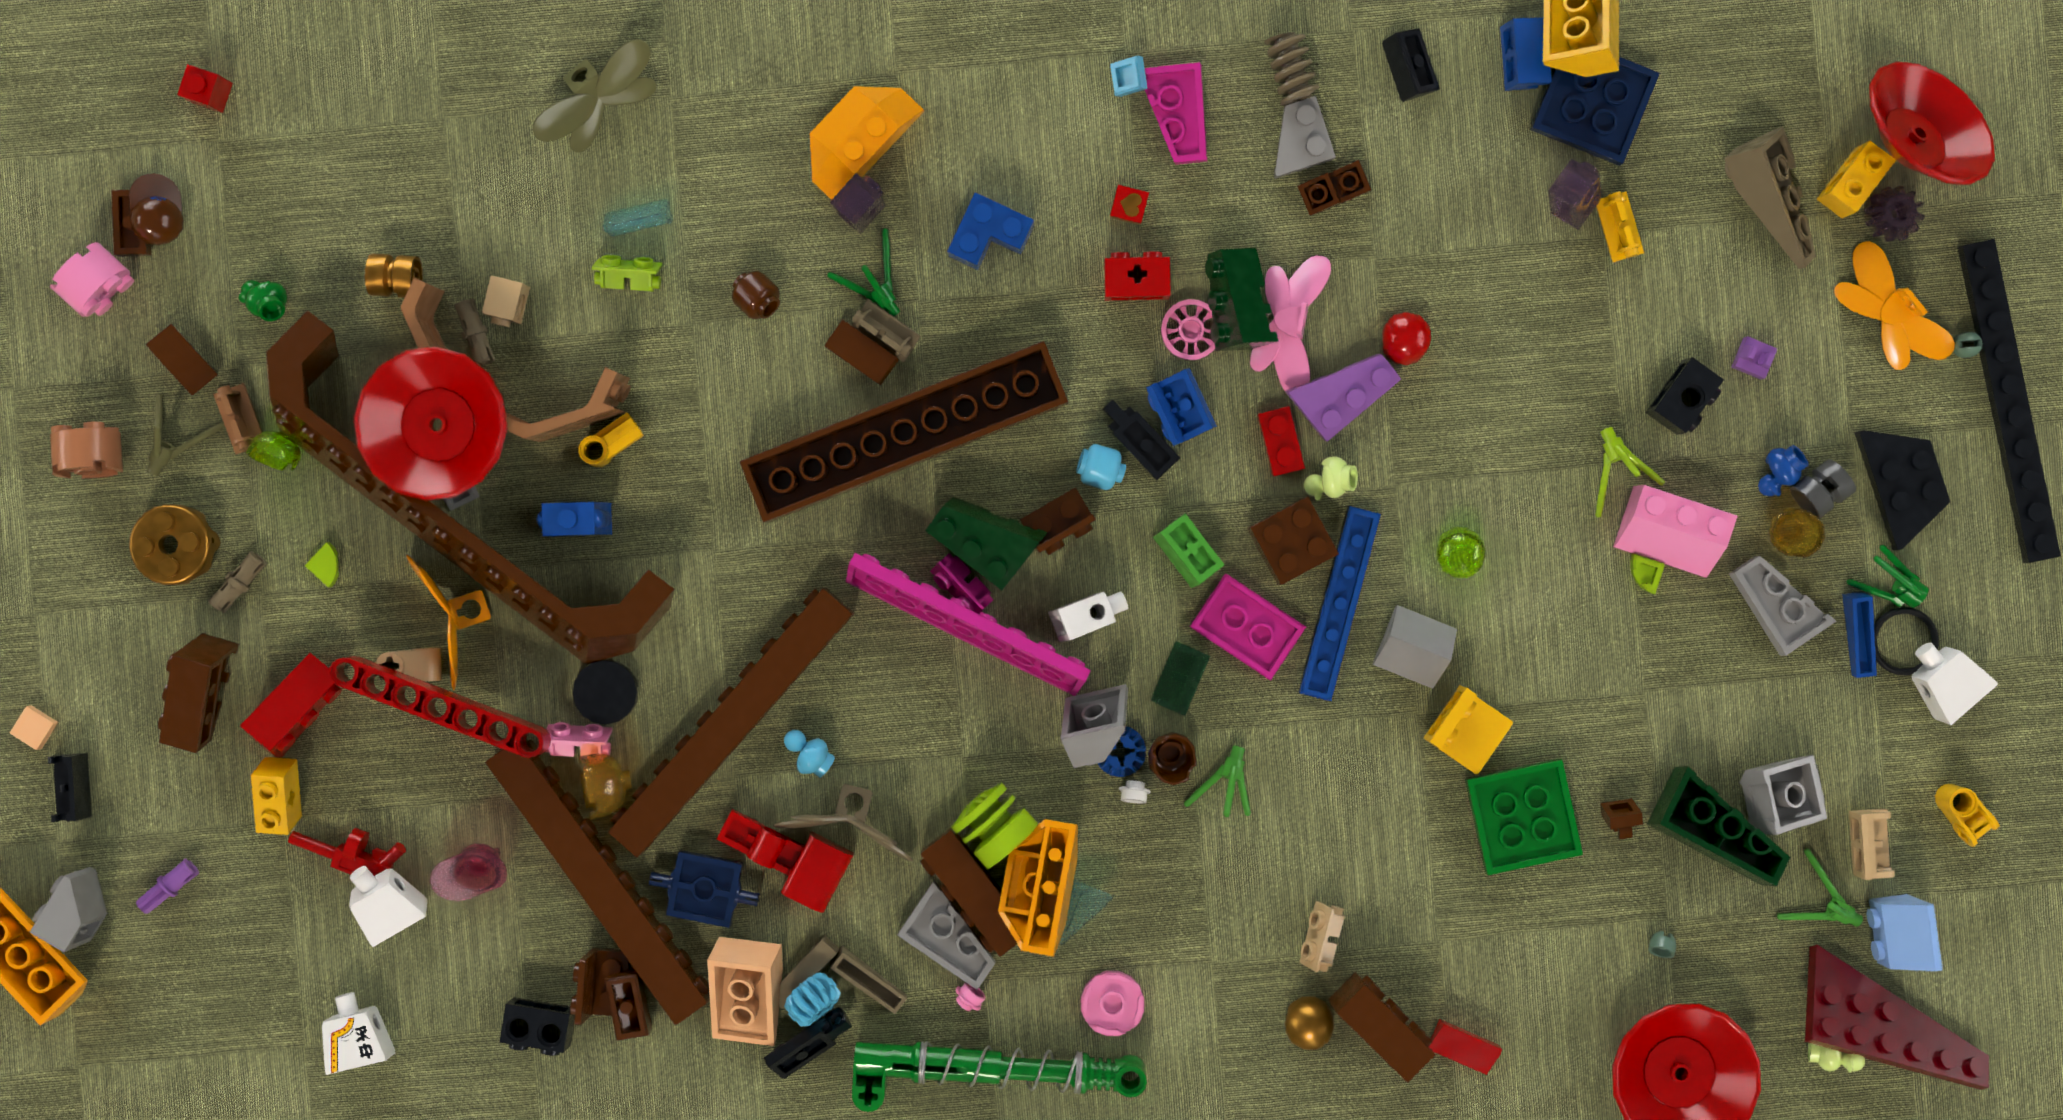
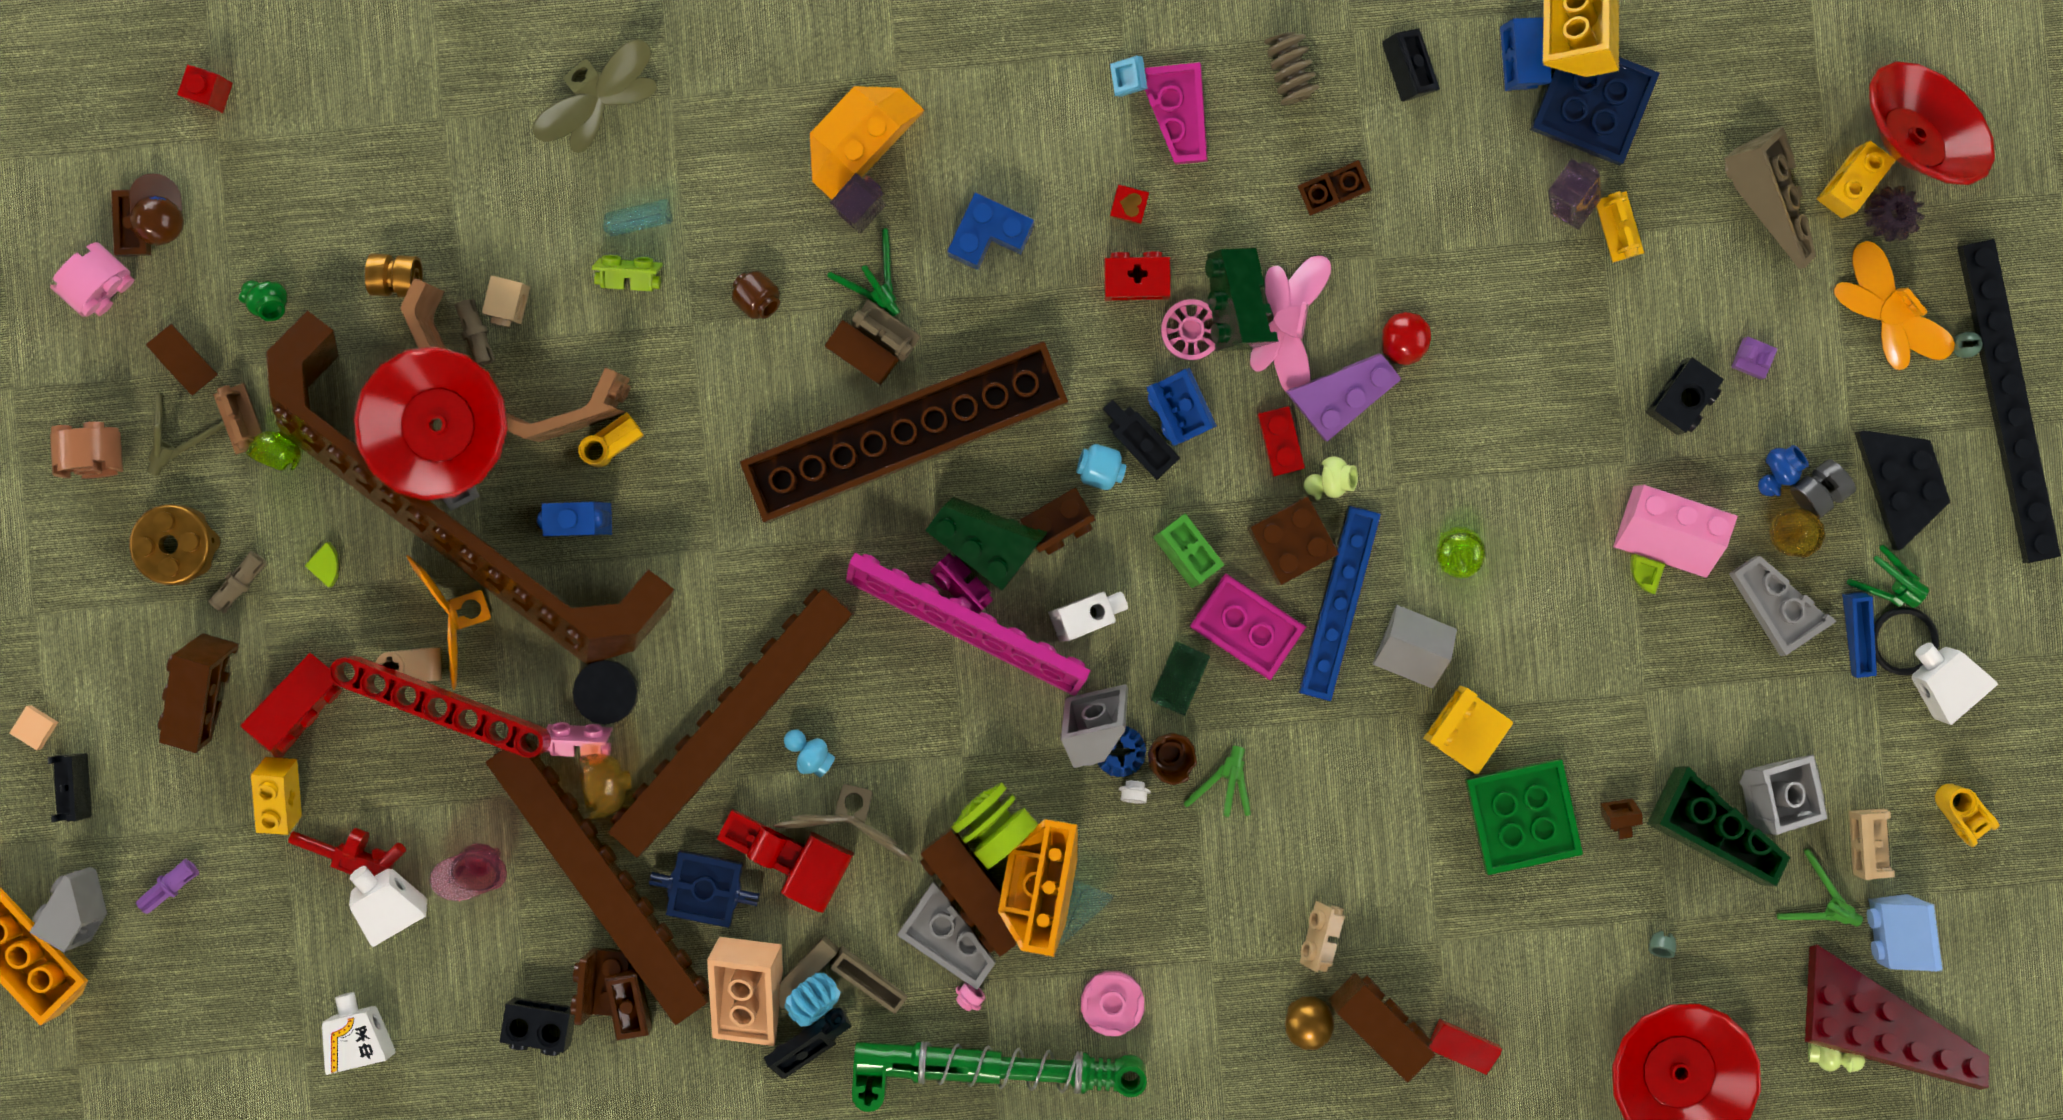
light grey wing [1274,96,1336,179] -> none
lime plant [1595,427,1665,518] -> none

